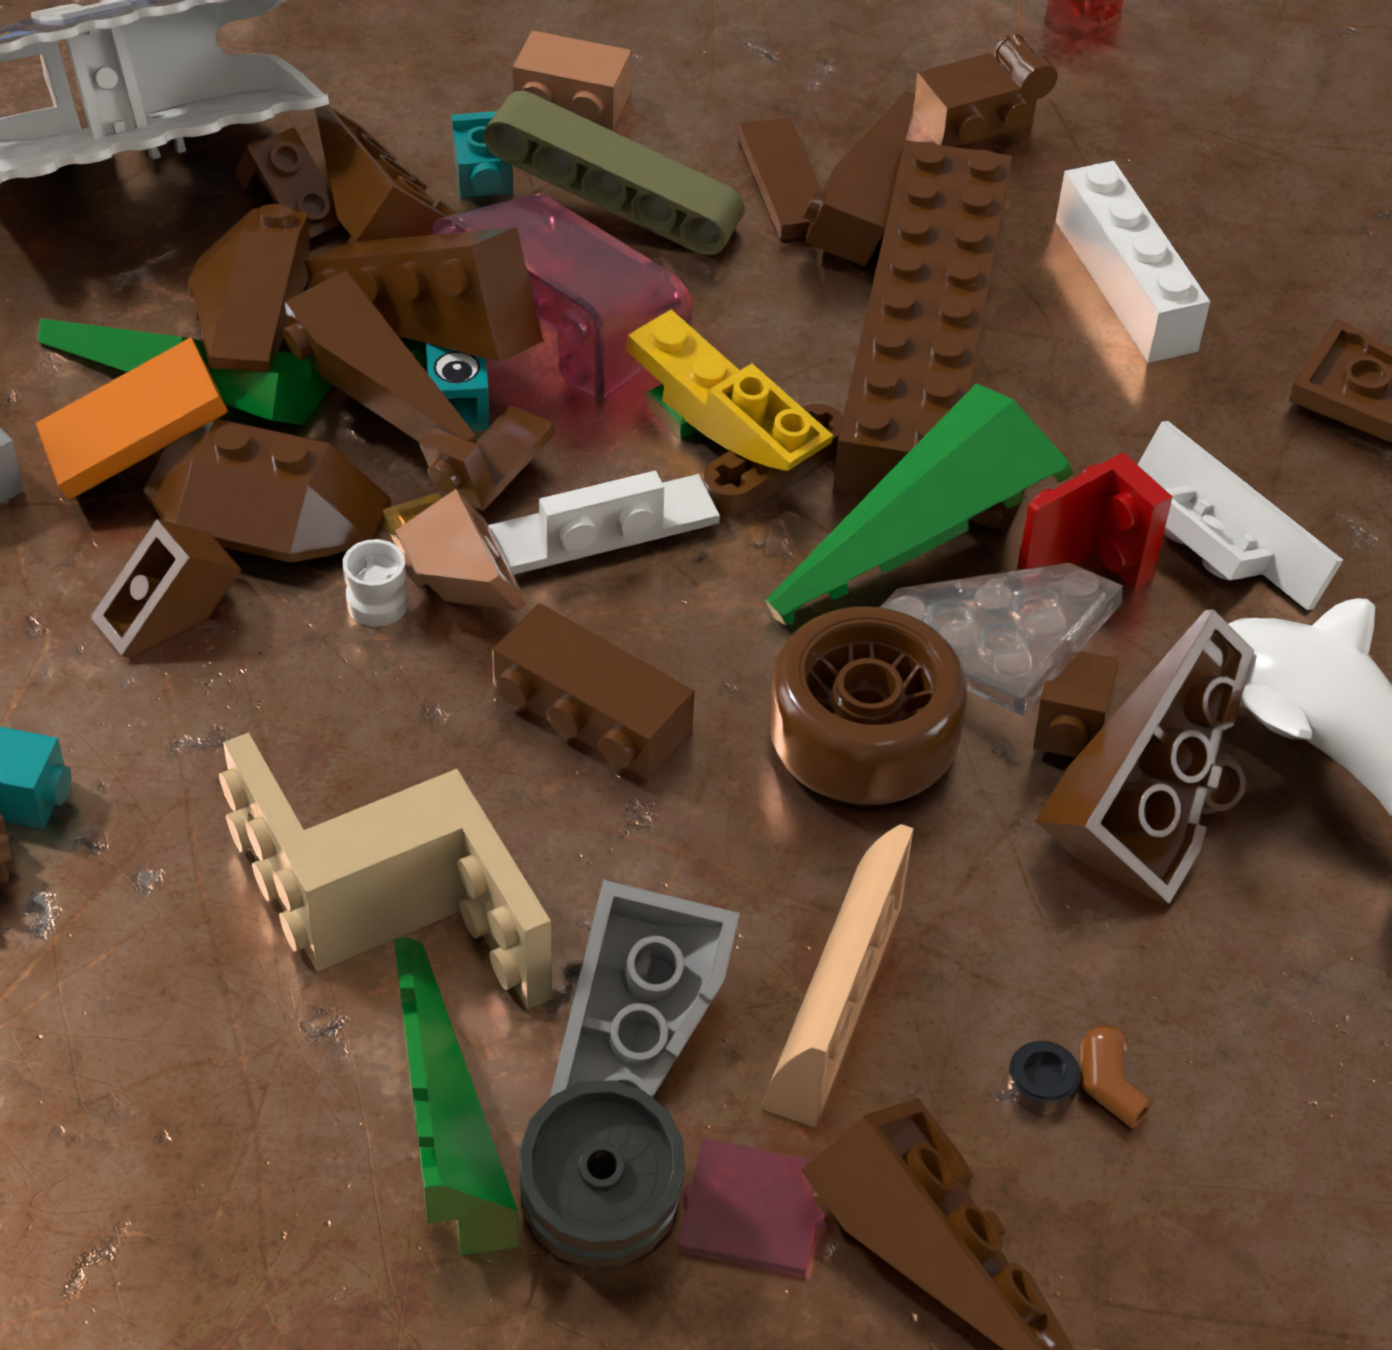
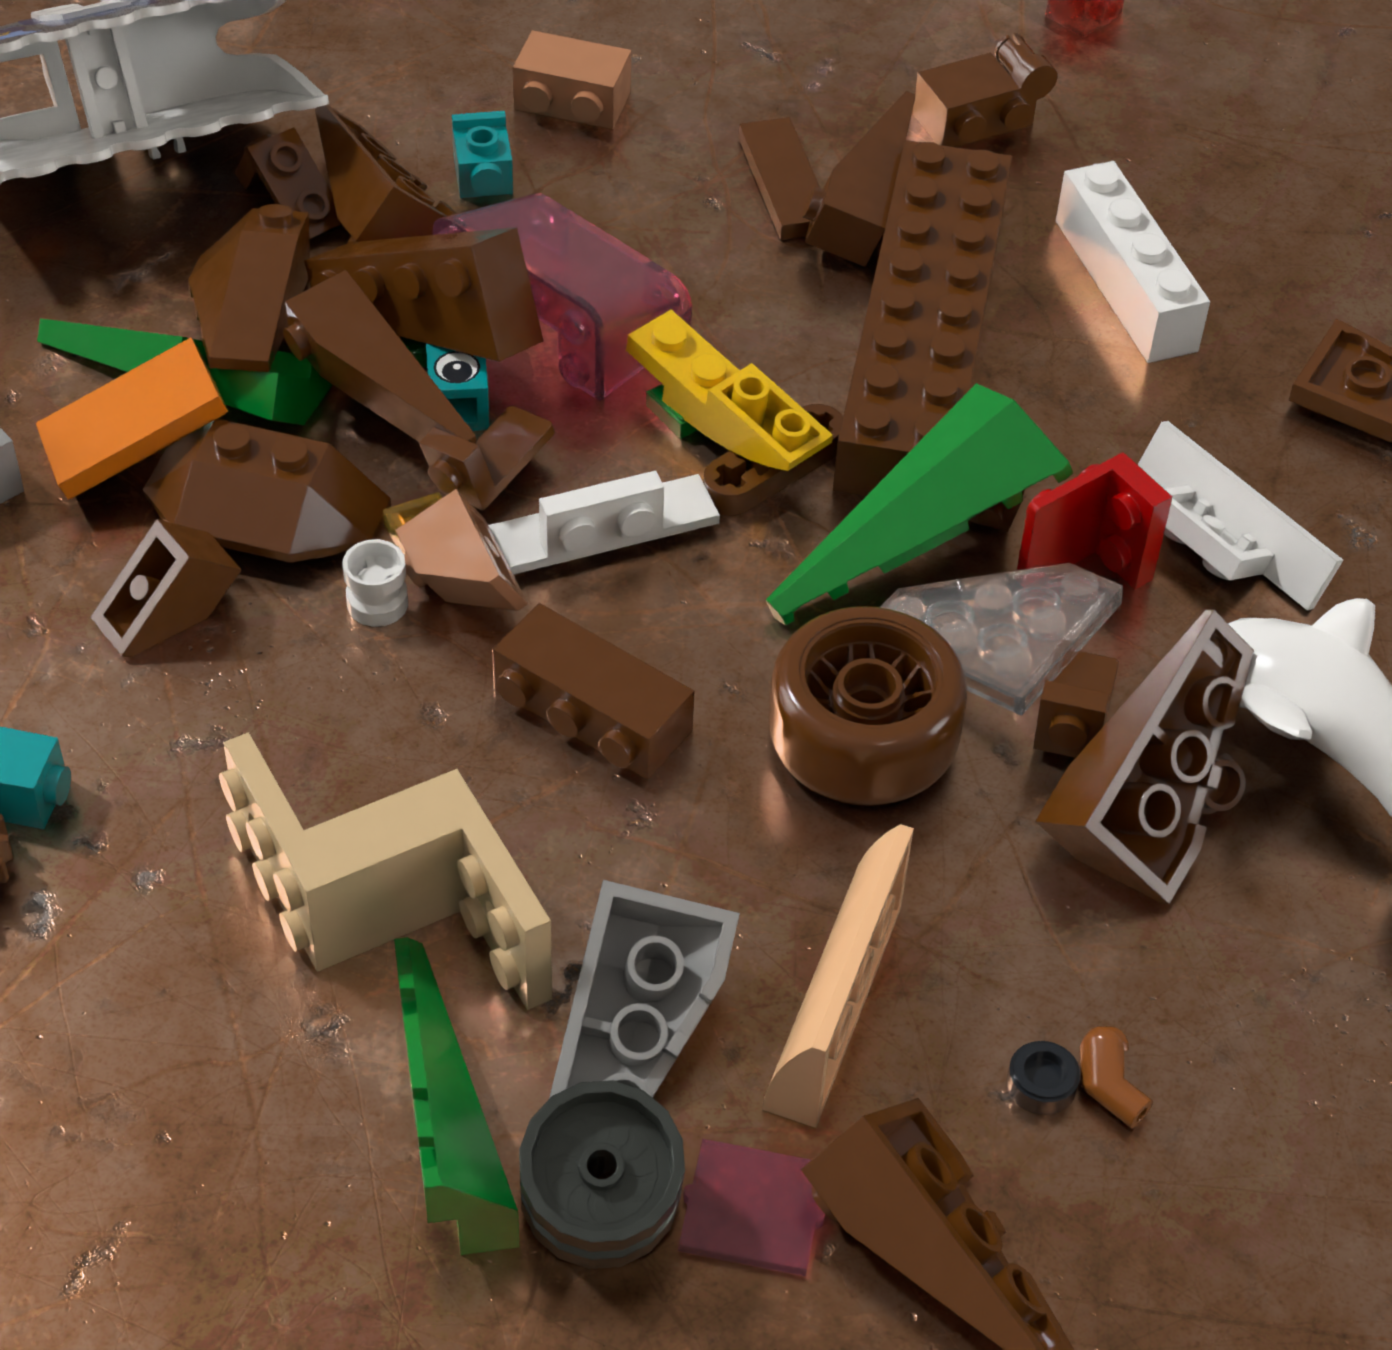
olive beam [483,91,745,255] -> none

